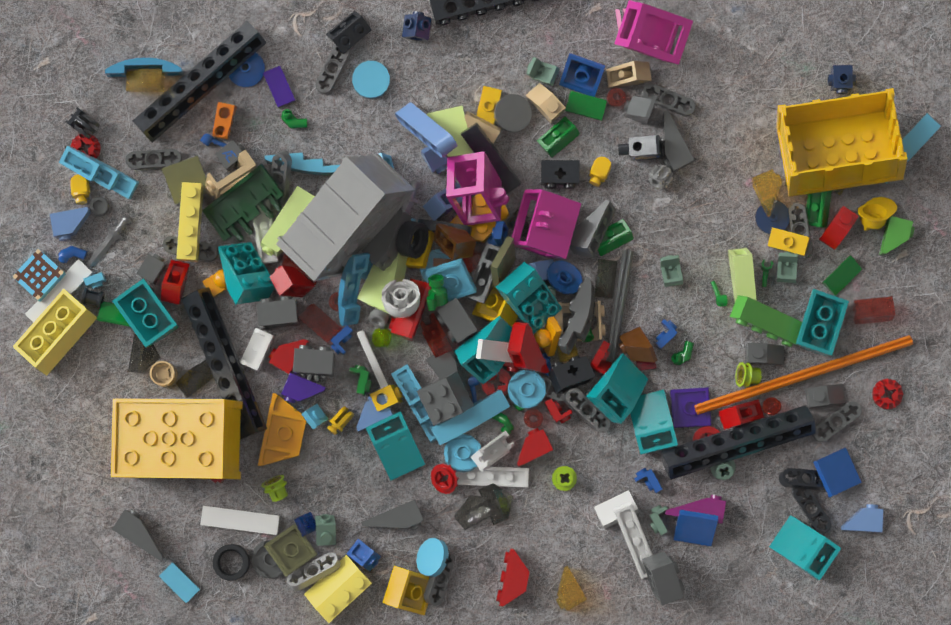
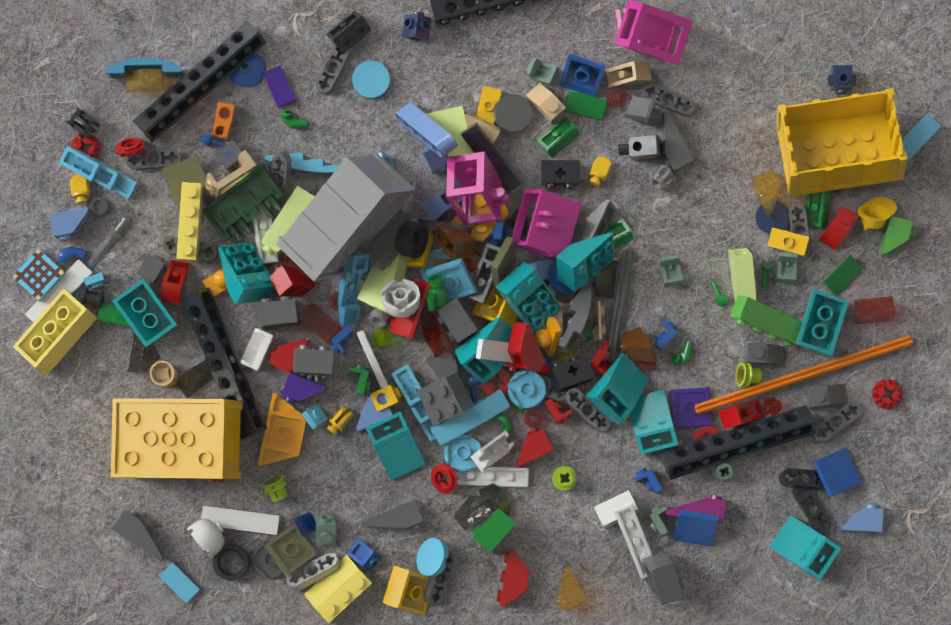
none -> red gear [115,137,146,158]
none -> white cylinder [187,519,224,558]
none -> green wedge [472,508,516,553]
none -> teal slope [556,232,614,292]

